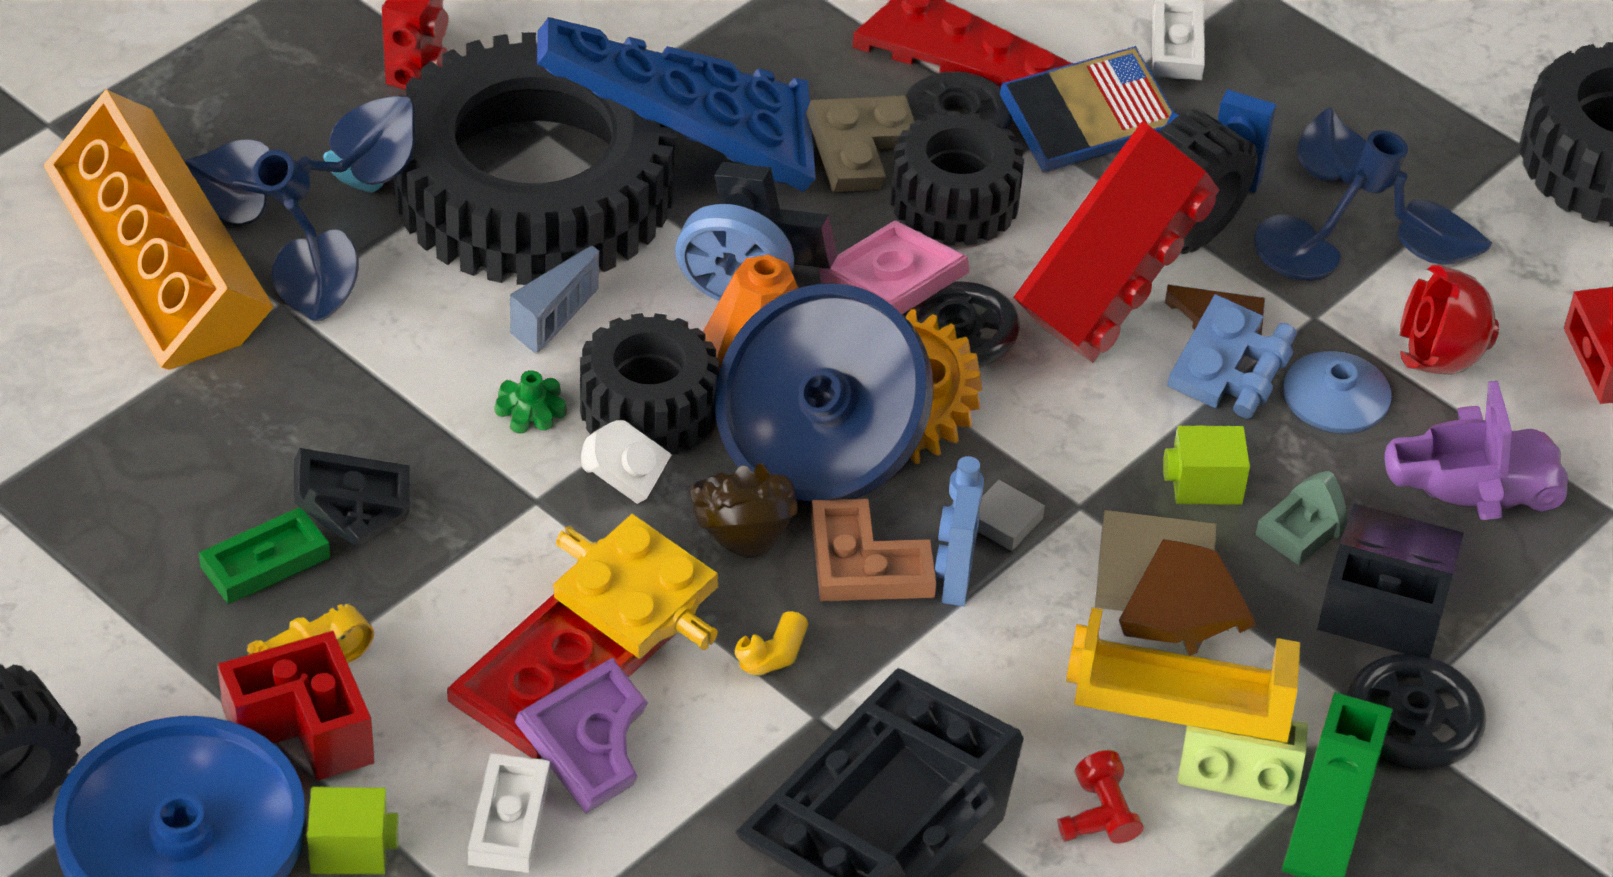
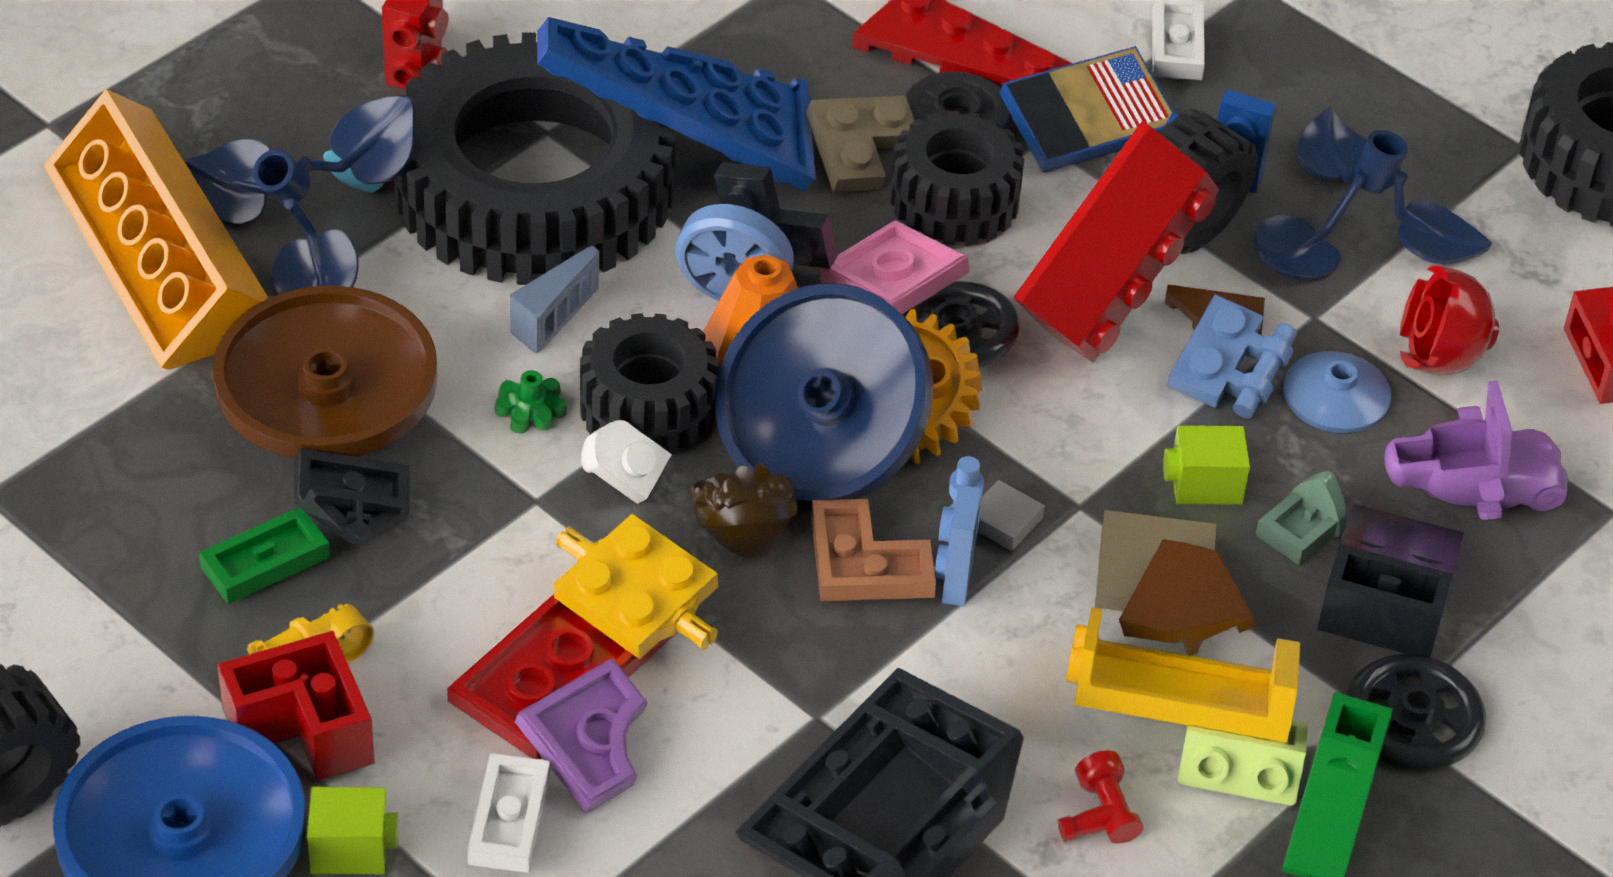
yellow arm [734,611,809,676] -> none
none -> reddish brown dish [213,286,438,458]

